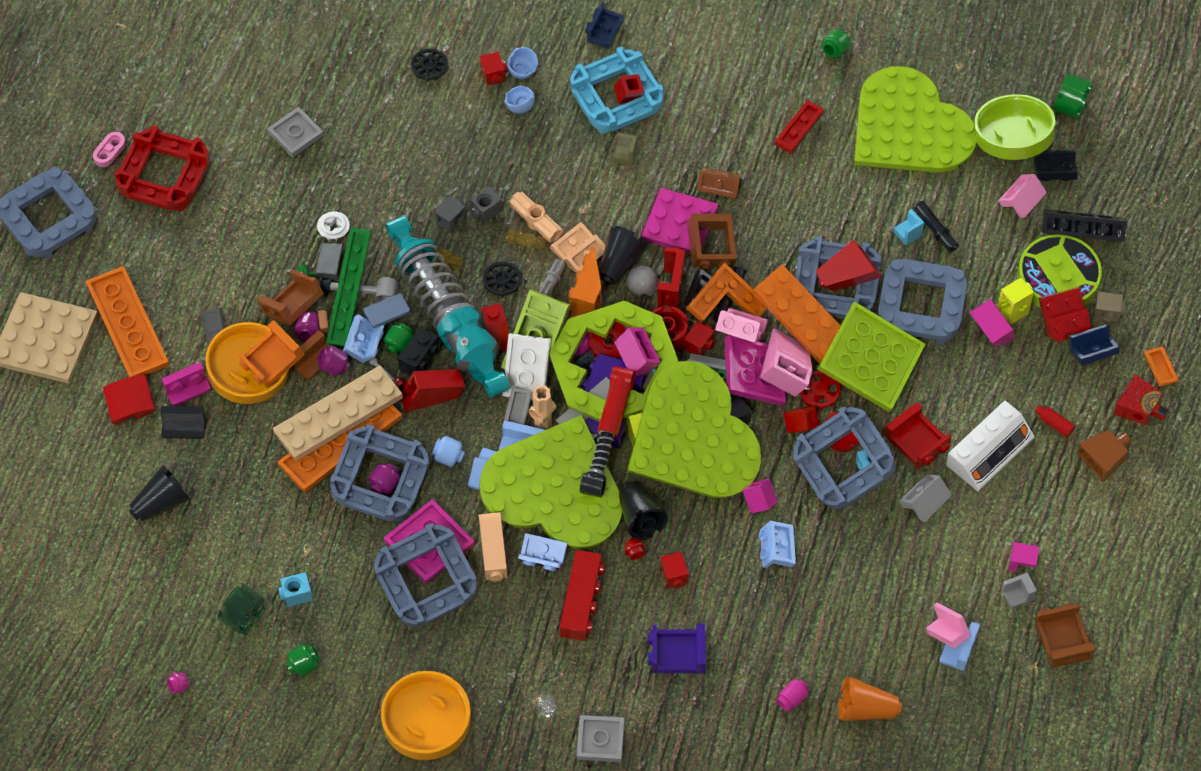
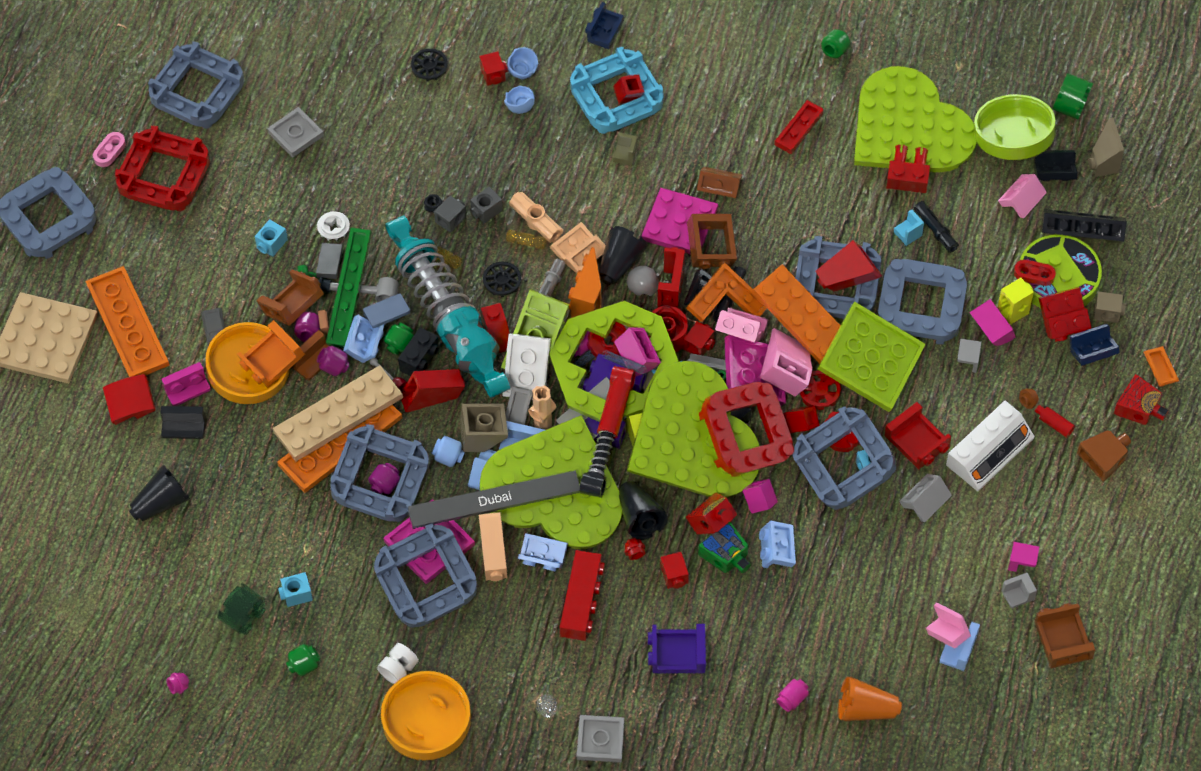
none -> sand blue plate [148,41,244,129]
none -> medium azure brick [255,219,288,256]
none -> white wheel [377,643,419,684]
none -> dark grey tile [408,470,580,529]
none -> black plate [424,194,443,213]
none -> dark tan slope [460,404,508,452]
none -> sand blue piece [603,351,646,374]
none -> red torso [686,493,737,534]
none -> torso [698,522,751,573]
none -> red plate [699,382,794,477]
none -> red brick [886,145,930,193]
none -> light grey panel [957,339,981,373]
none -> red plate [1014,260,1056,286]
none -> dark orange plate [1019,388,1039,409]
none -> dark tan slope [1088,118,1124,177]

